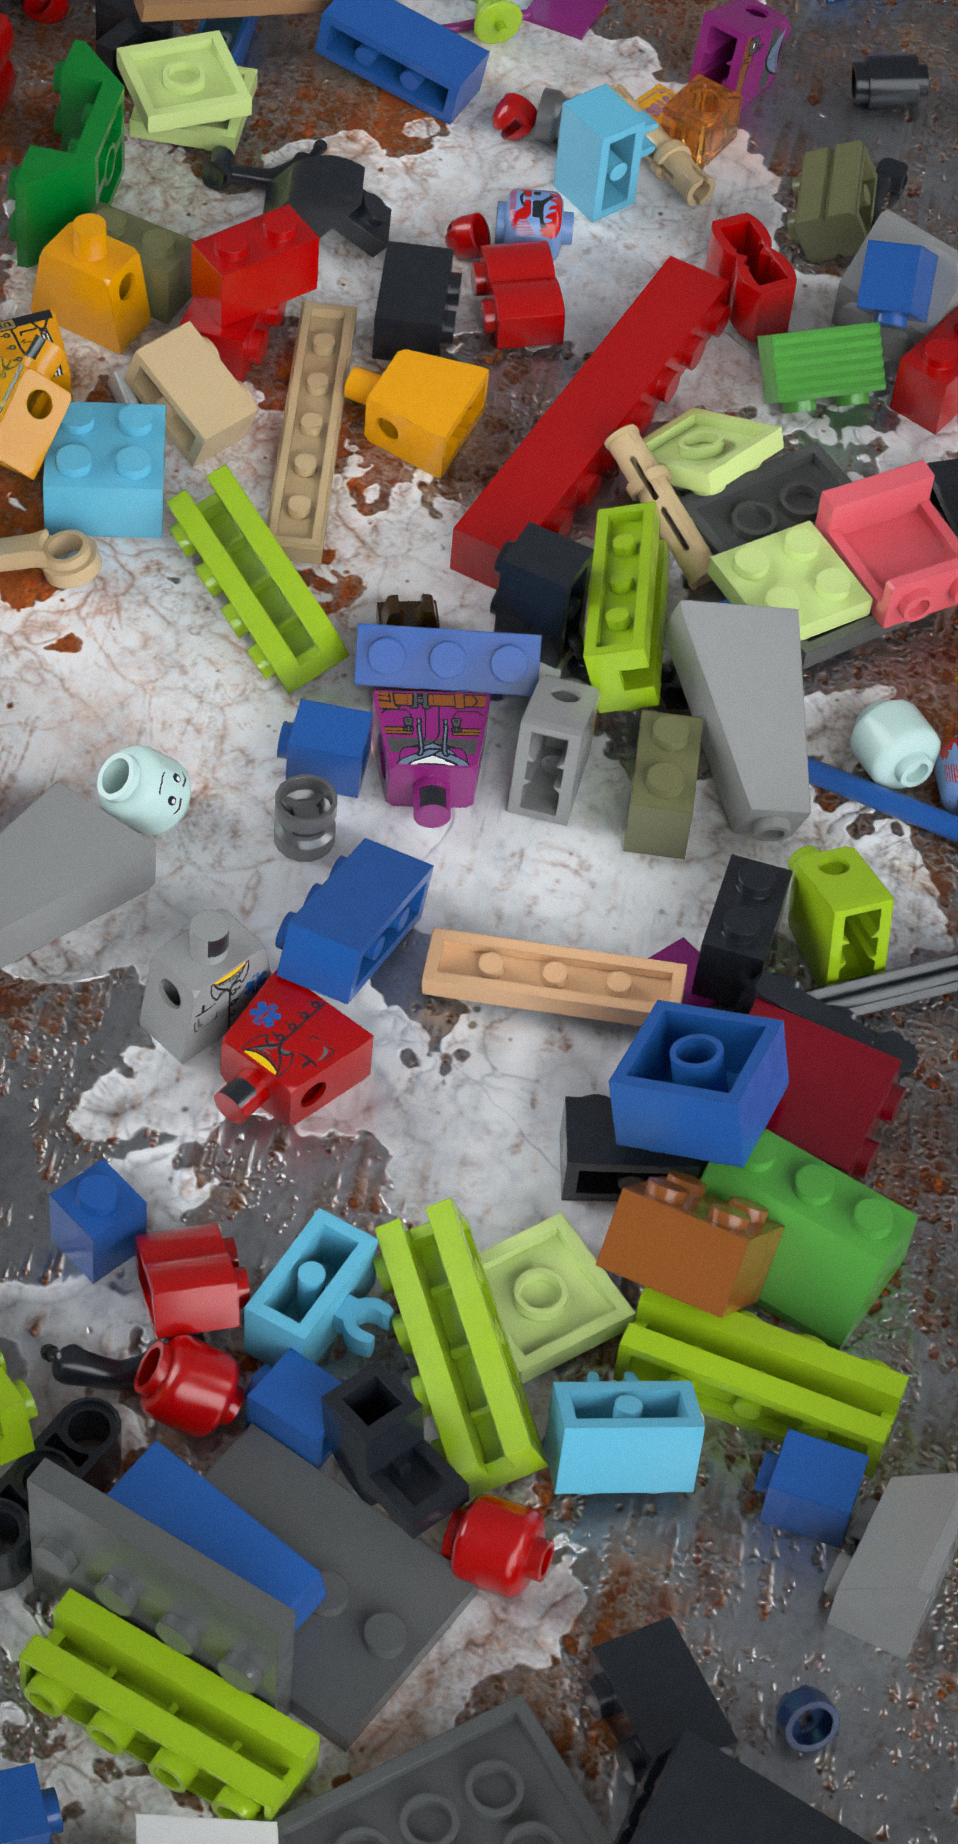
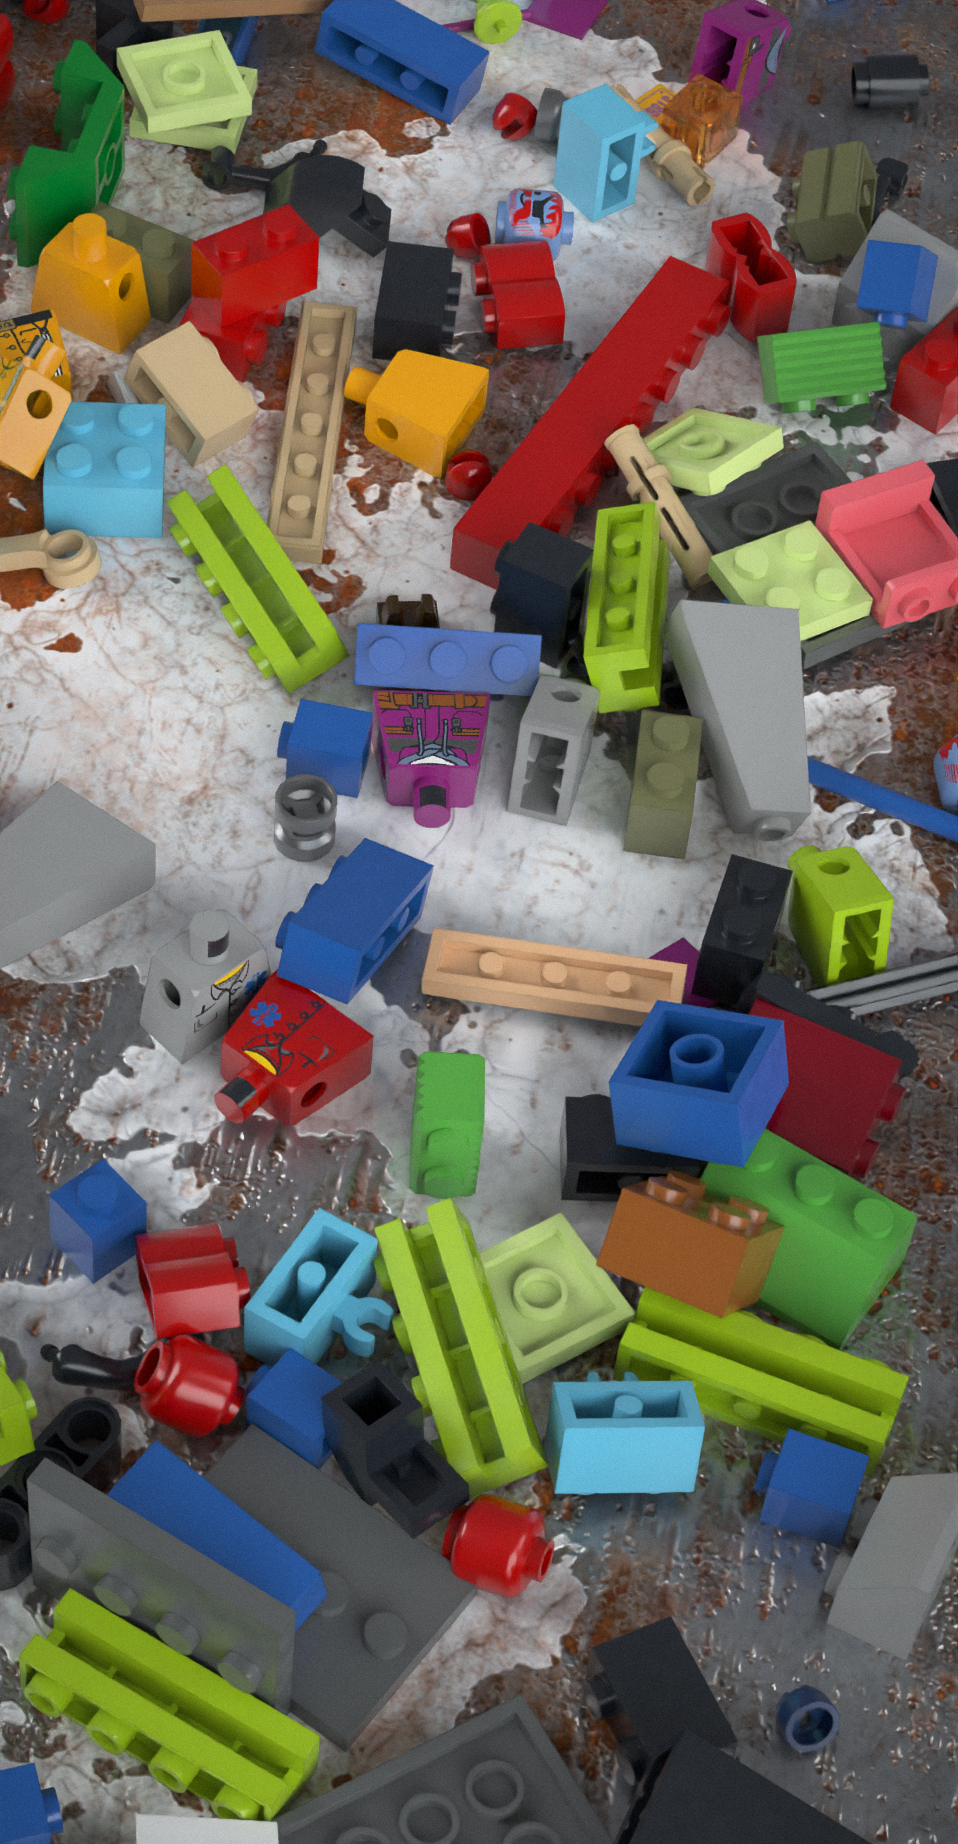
light aqua head [97,744,191,836] -> none
light aqua head [850,699,941,790] -> none
none -> bright green brick [409,1051,485,1199]
none -> red hinge [445,449,492,501]

